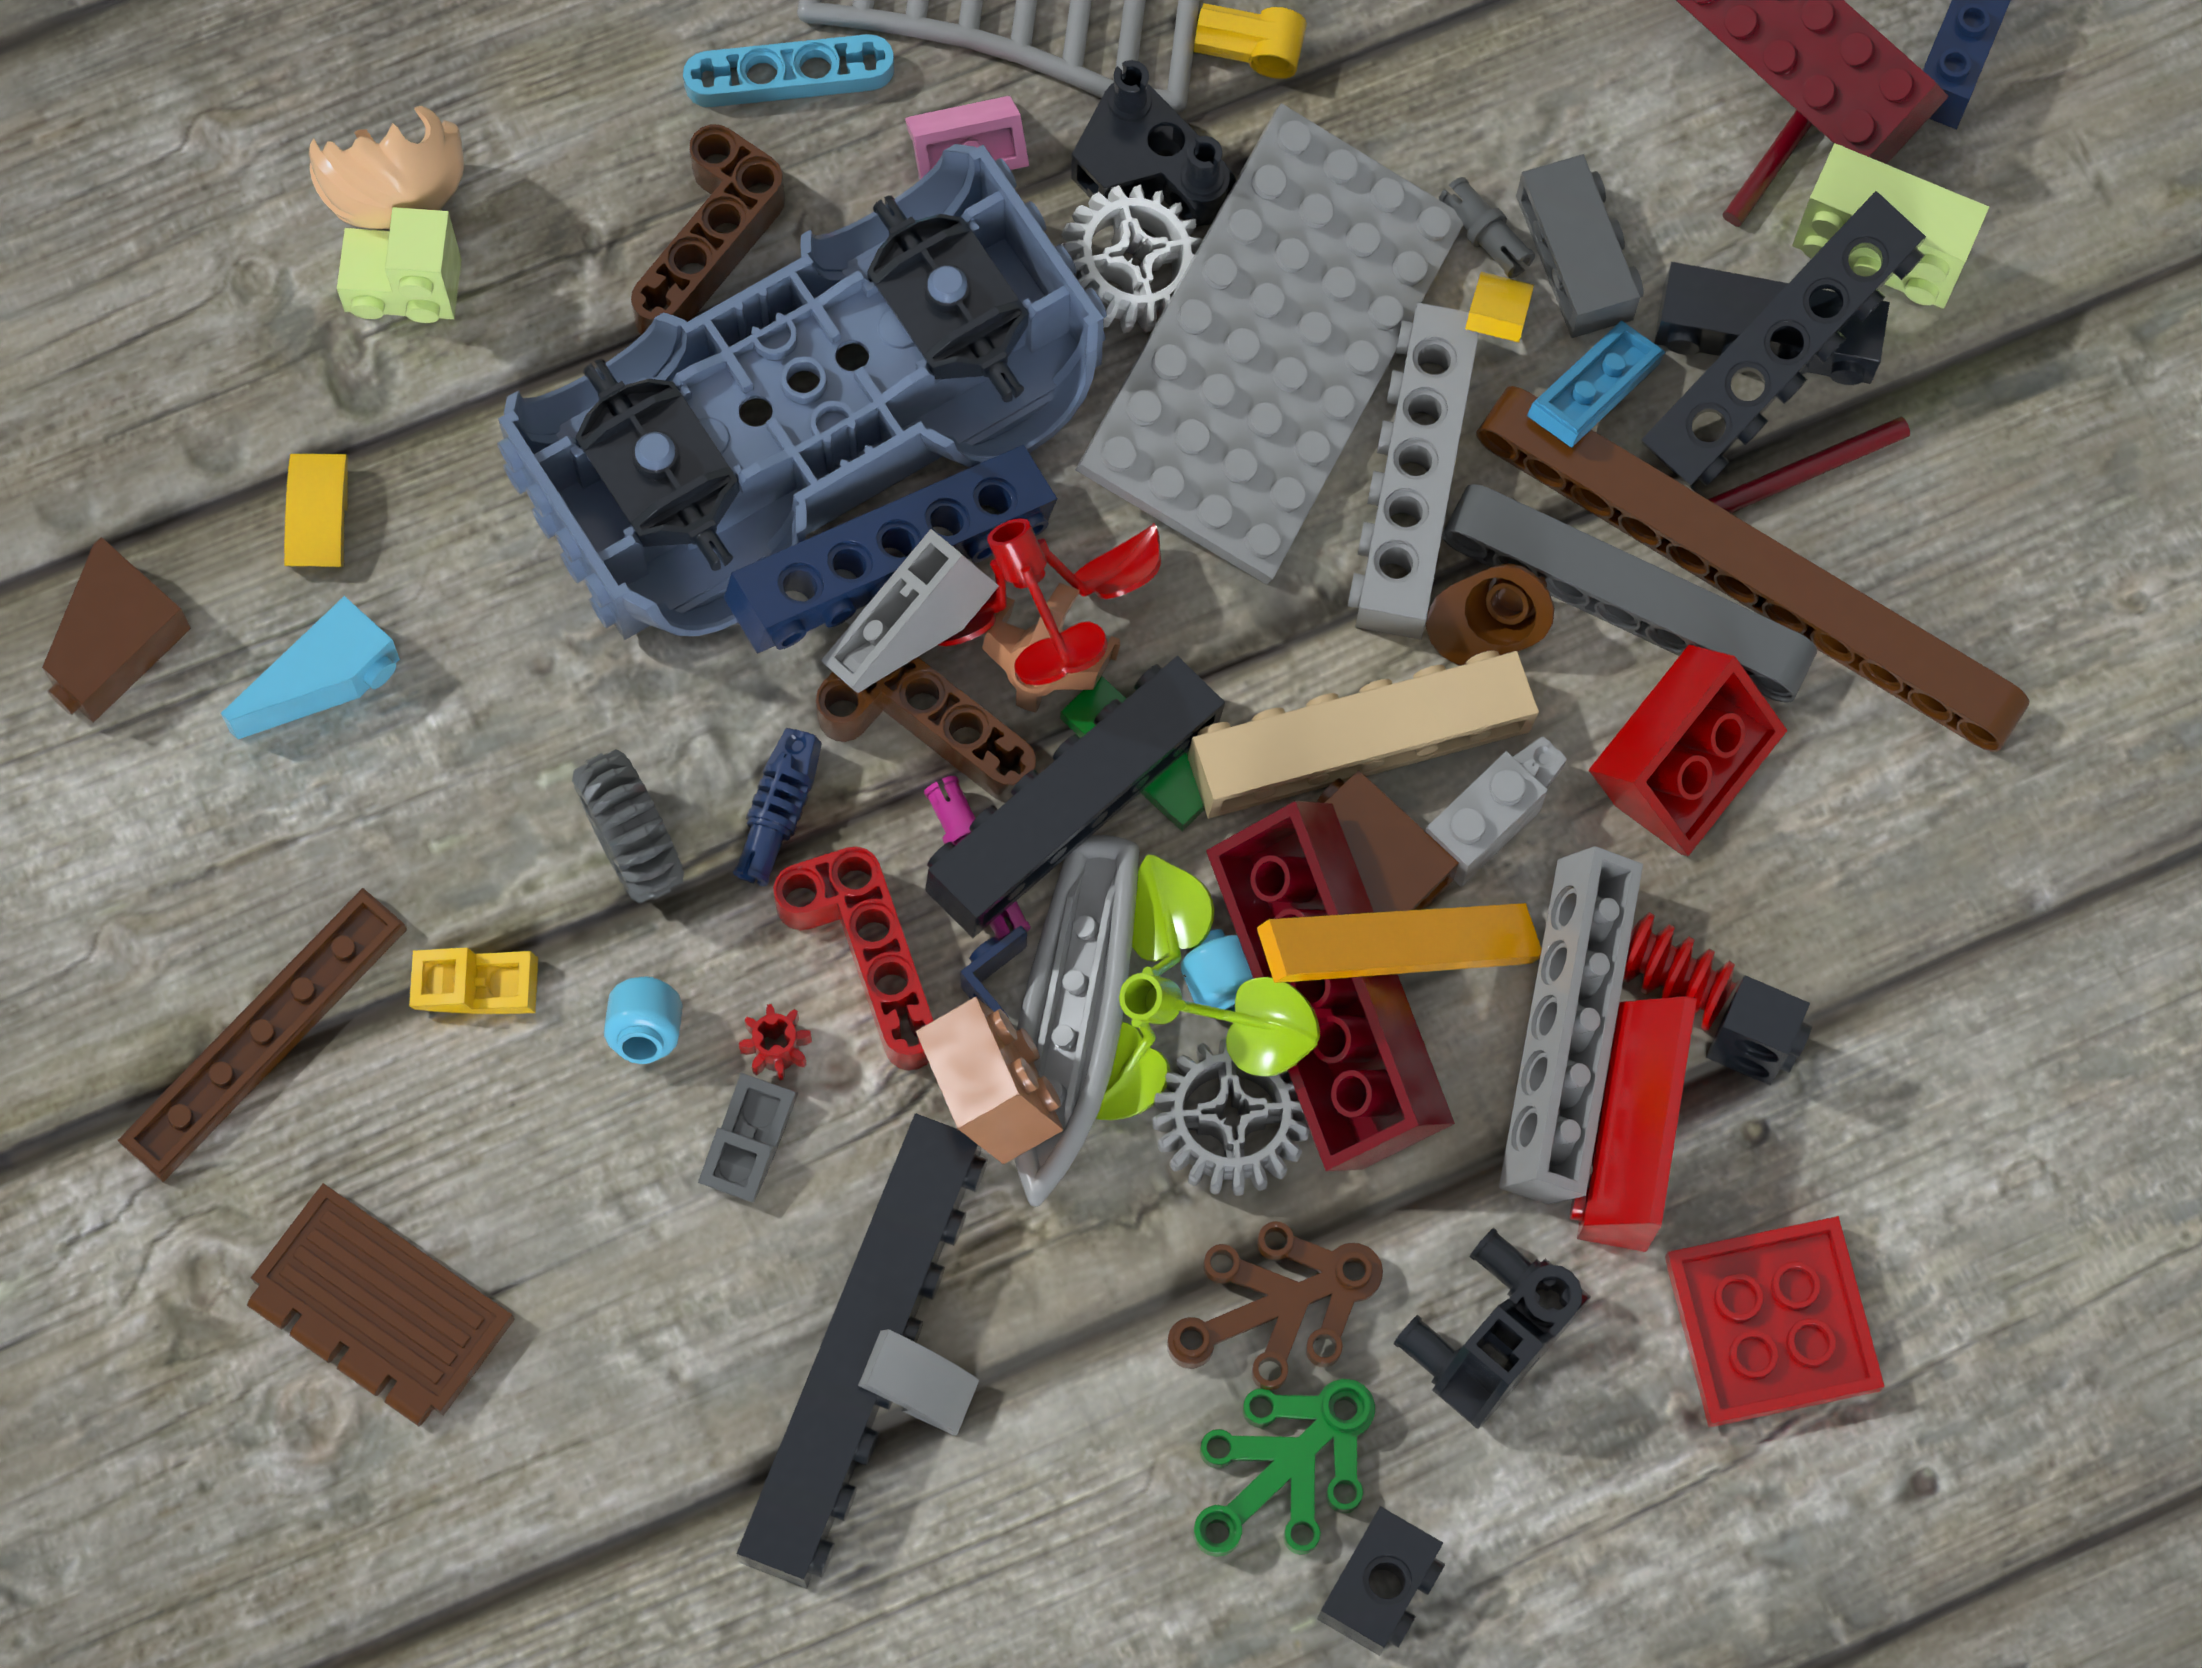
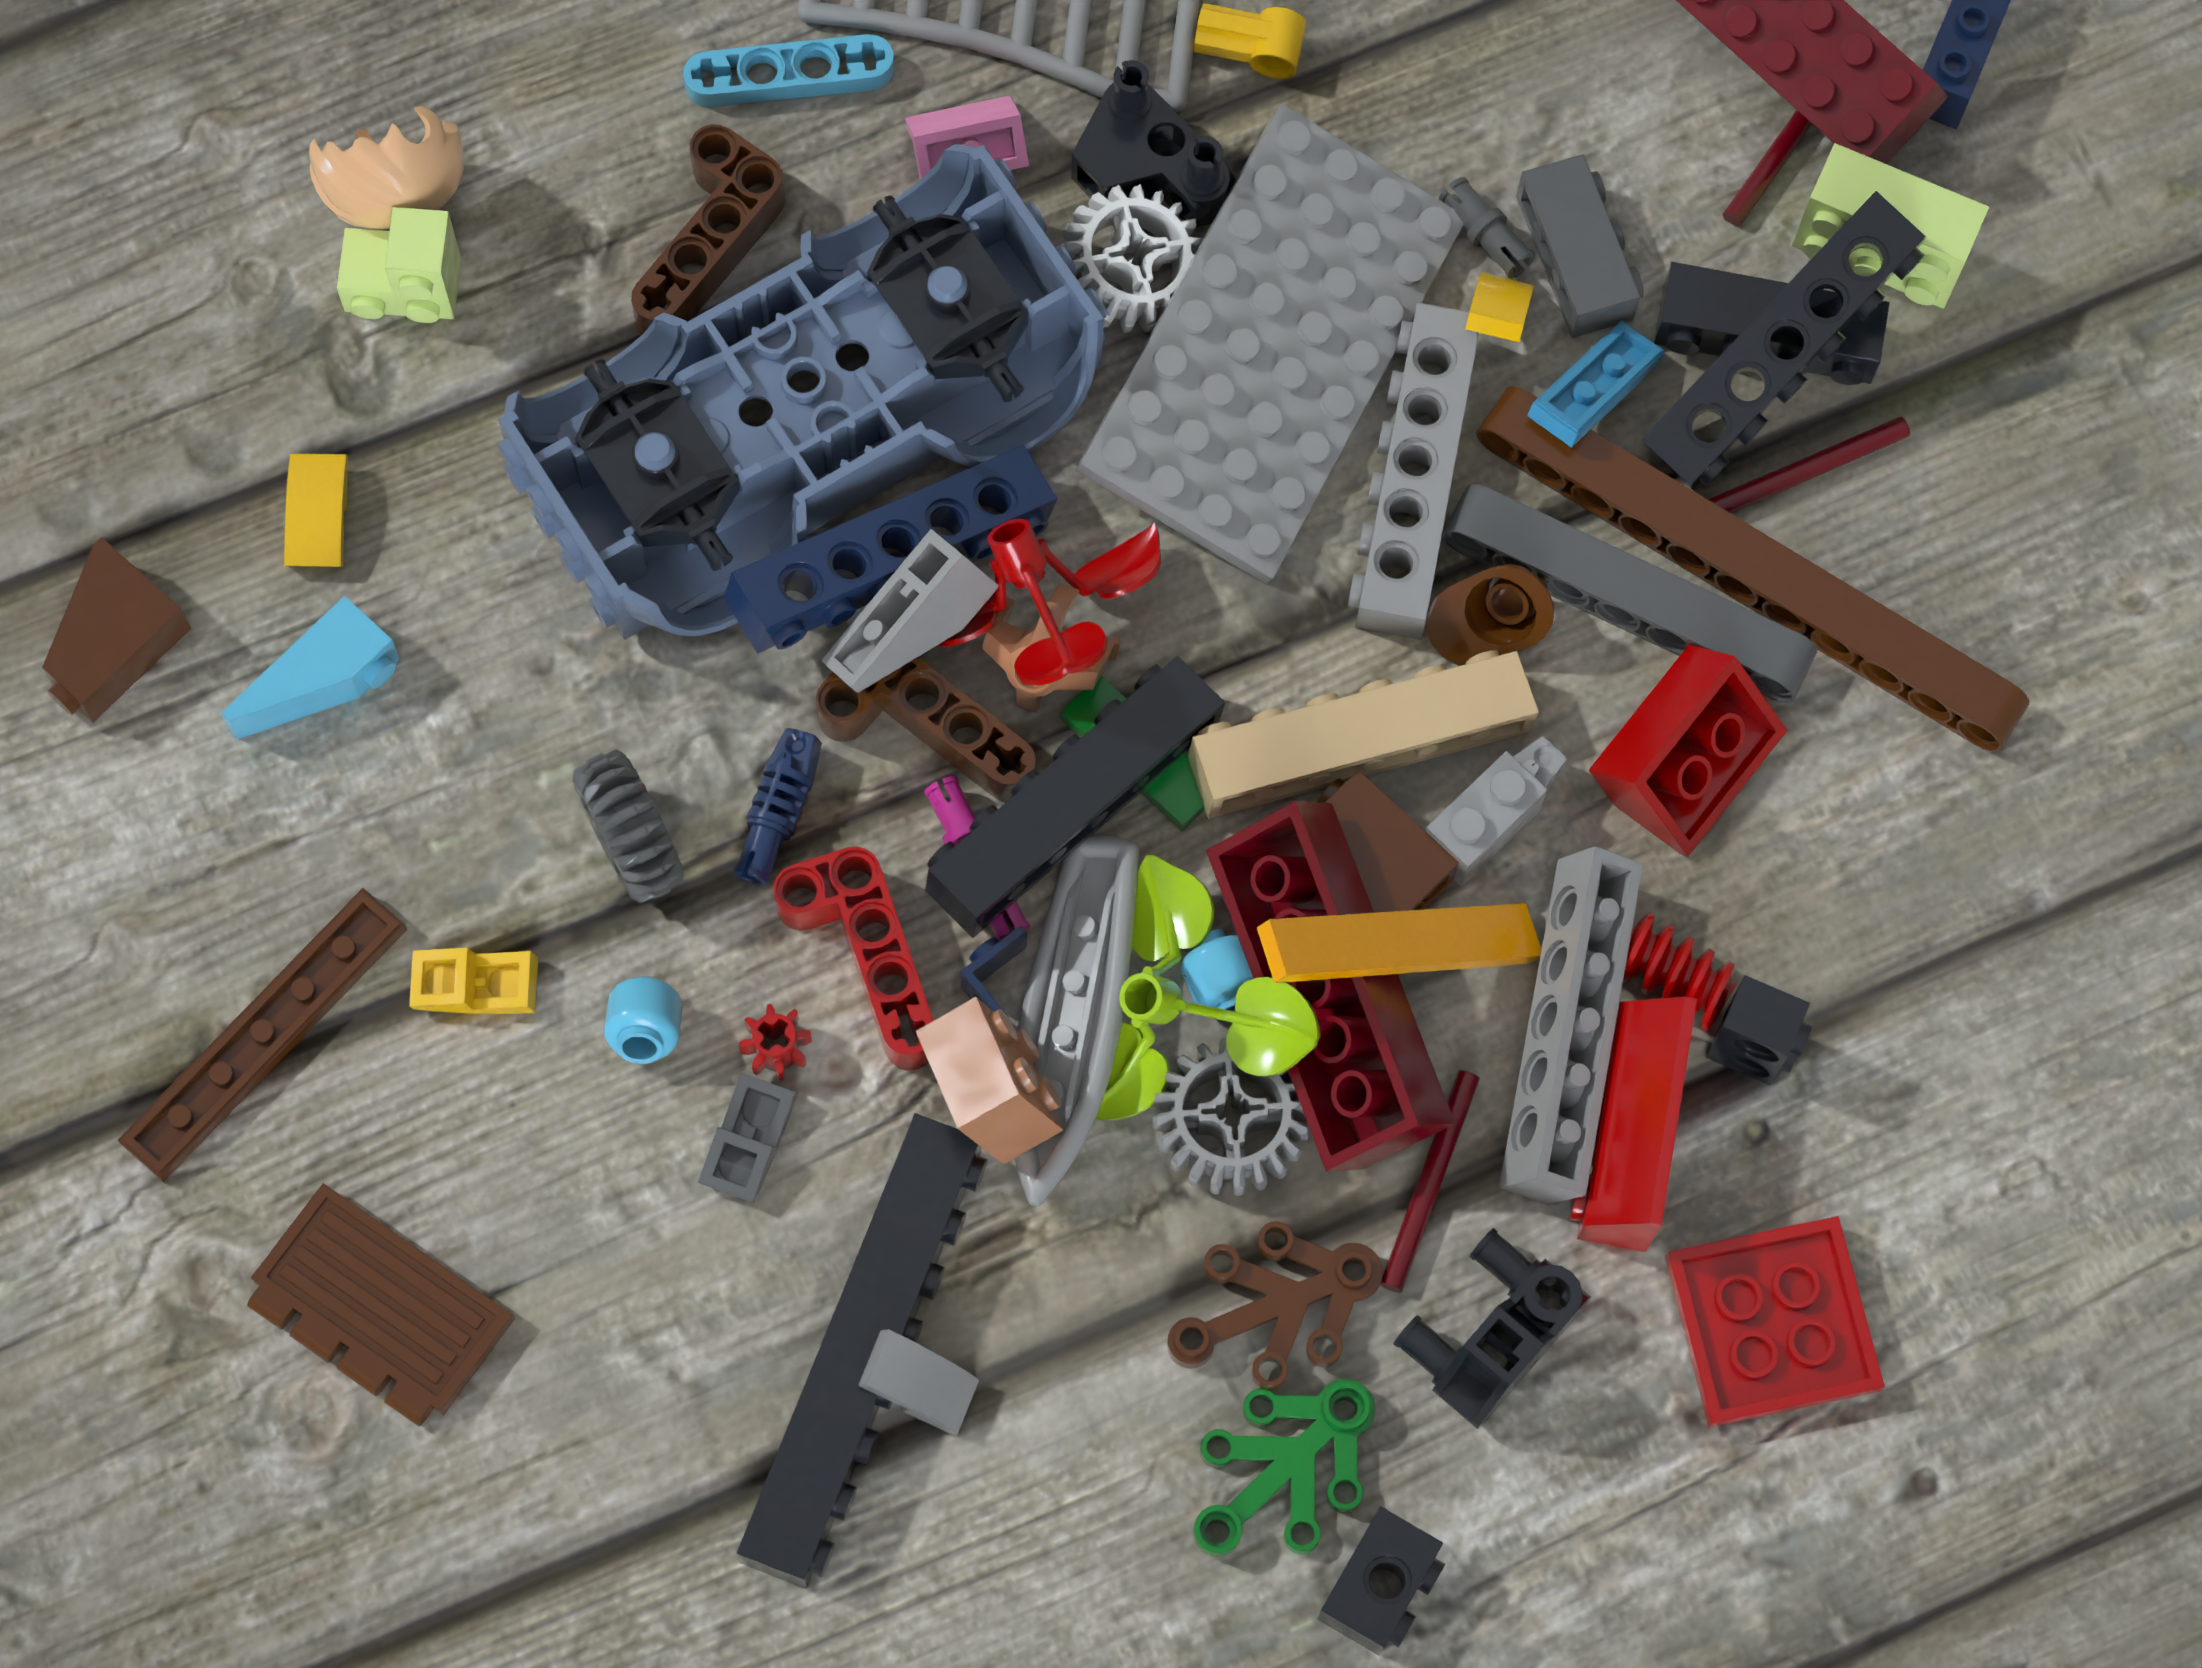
none -> dark red bar [1380,1070,1480,1293]

